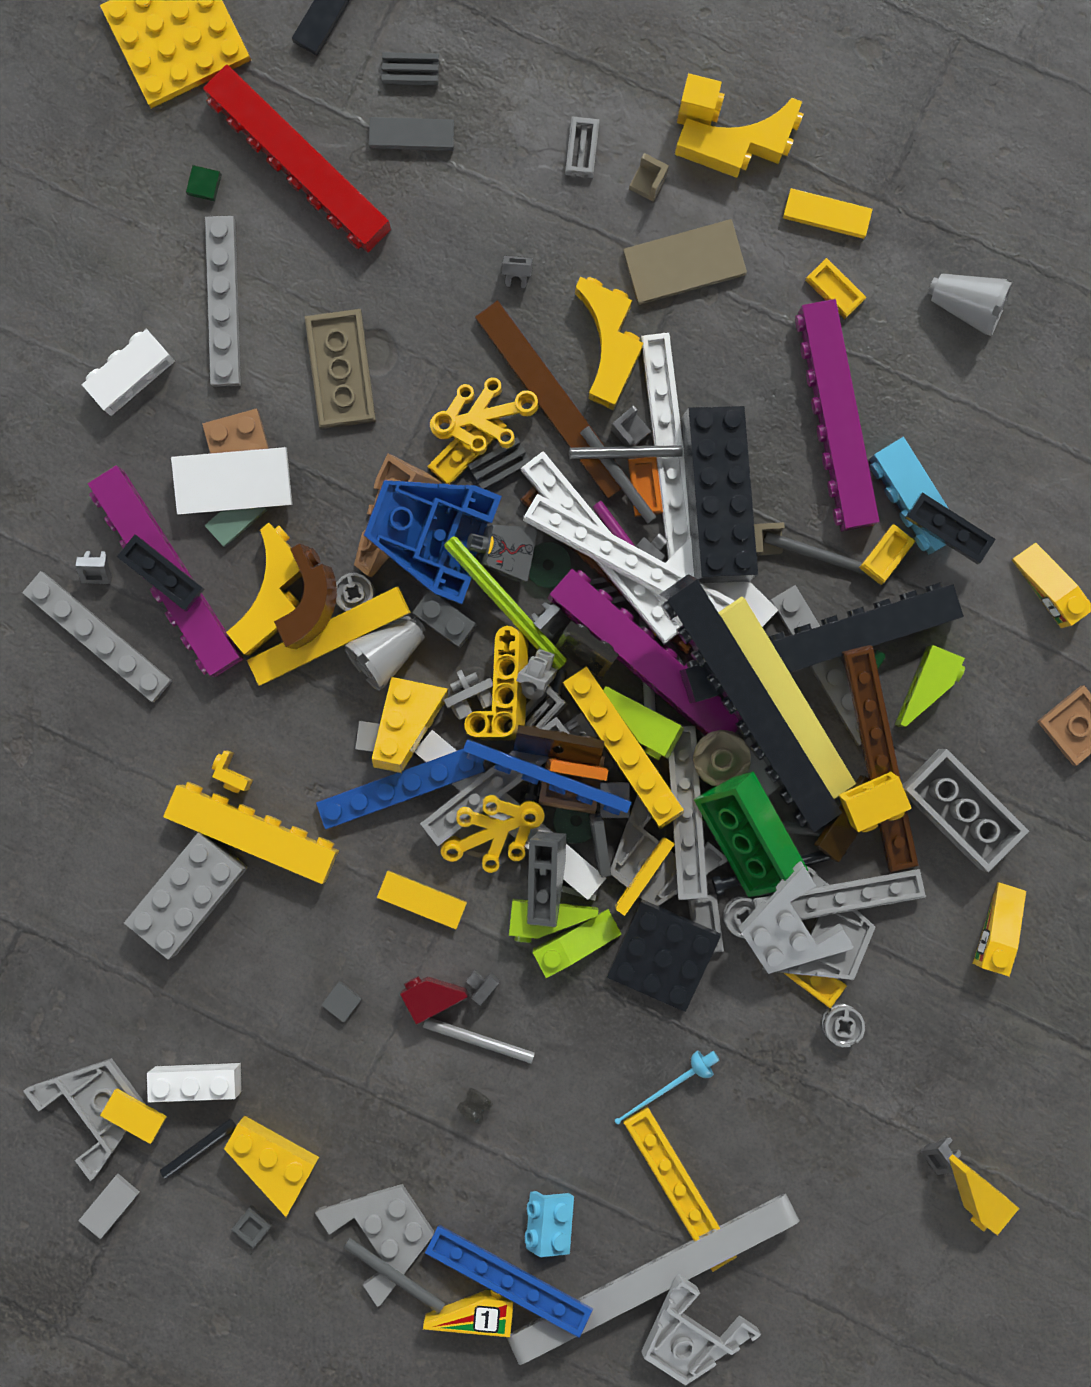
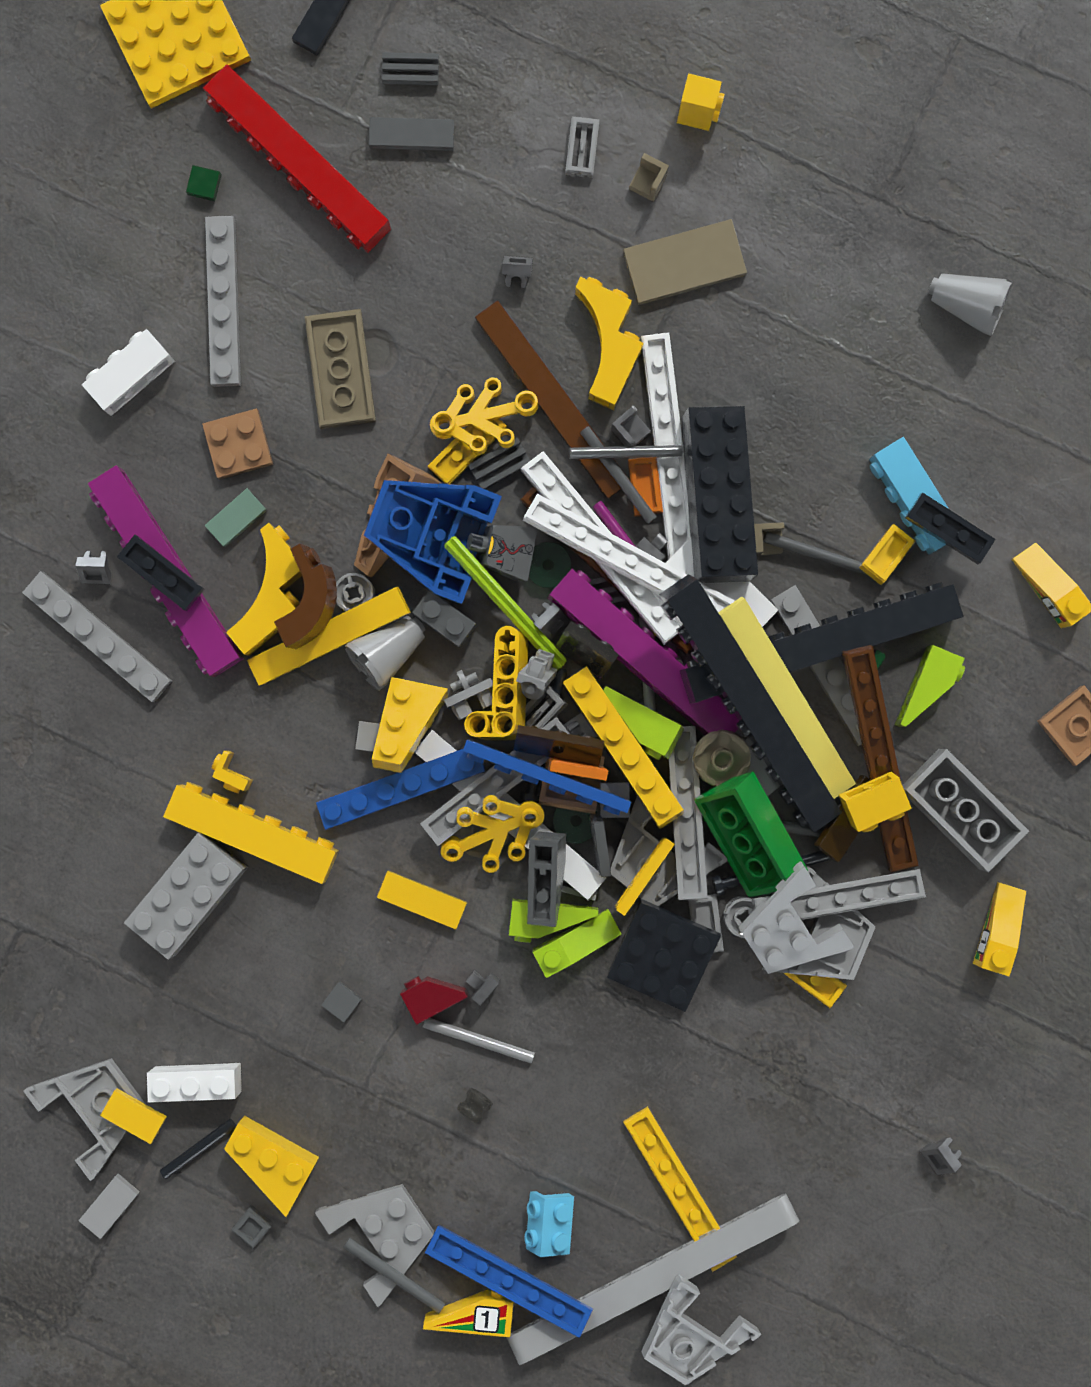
white tile [171,447,292,514] -> none
medium azure sword [615,1051,720,1124] -> none
yellow arch [675,98,804,178] -> none
yellow tile [783,188,873,239] -> none
magenta brick [795,299,880,532] -> none
yellow tile [805,258,866,319] -> none
light grey wheel [821,1004,865,1047] -> none
yellow slope [949,1154,1019,1236] -> none

